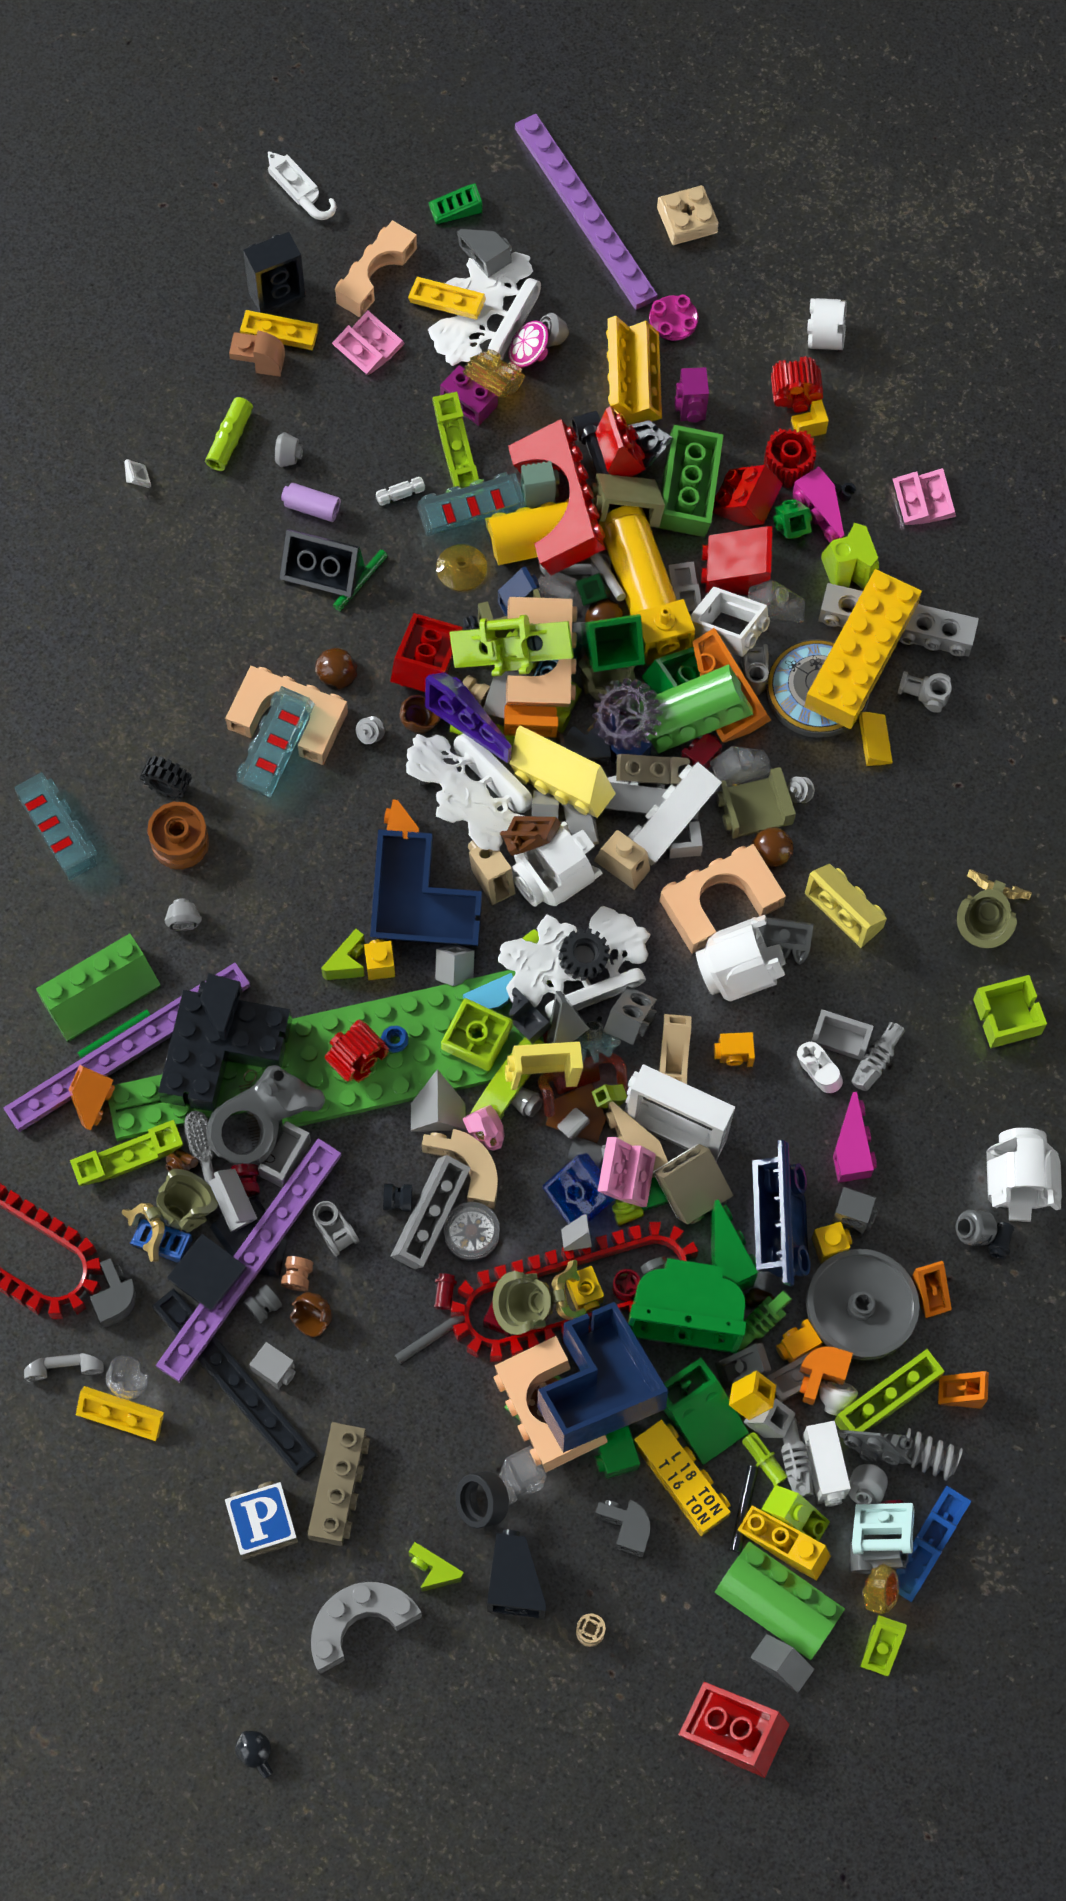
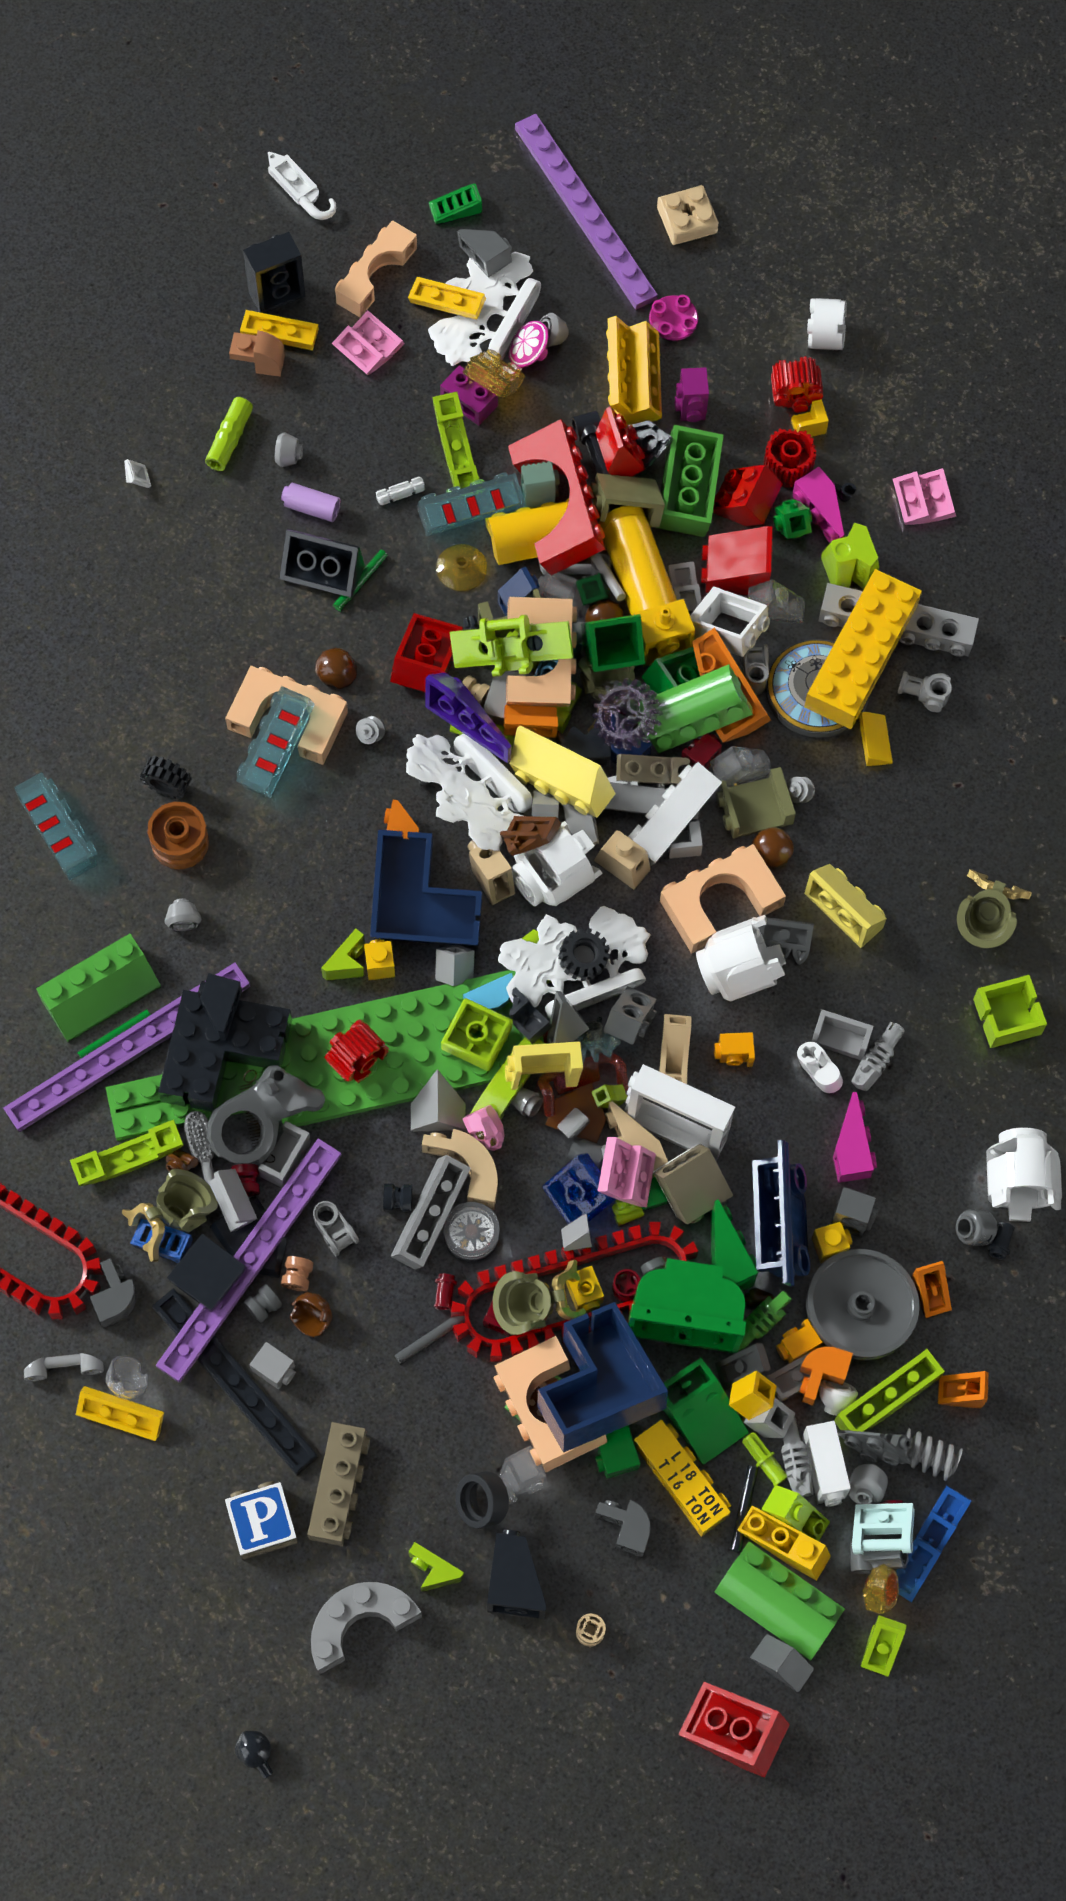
orange slope [68,1065,115,1130] -> none
blue plate [381,1026,409,1053] -> none
reddish brown hair [400,695,440,734] -> none

